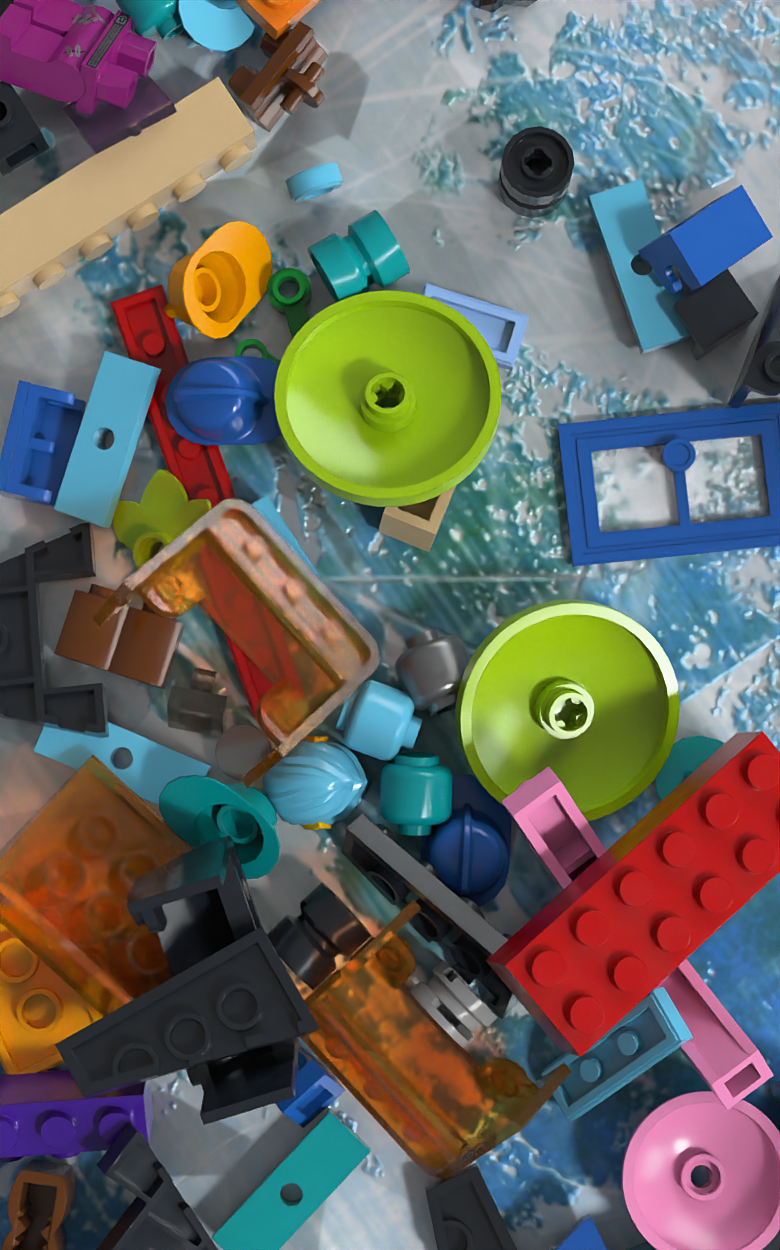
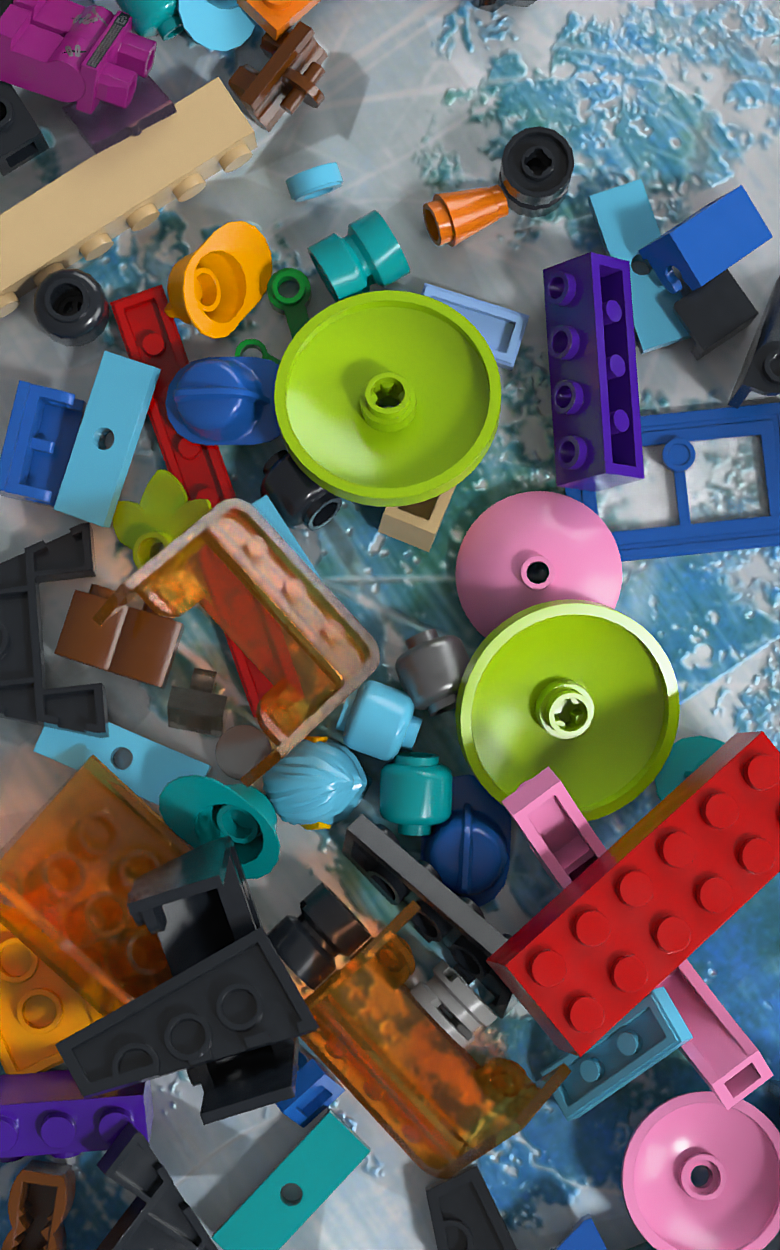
none -> black head [34,269,110,346]
none -> black head [260,450,342,531]
none -> orange cone [423,185,509,247]
none -> bright pink dish [455,491,622,638]
none -> dark purple brick [543,252,645,492]

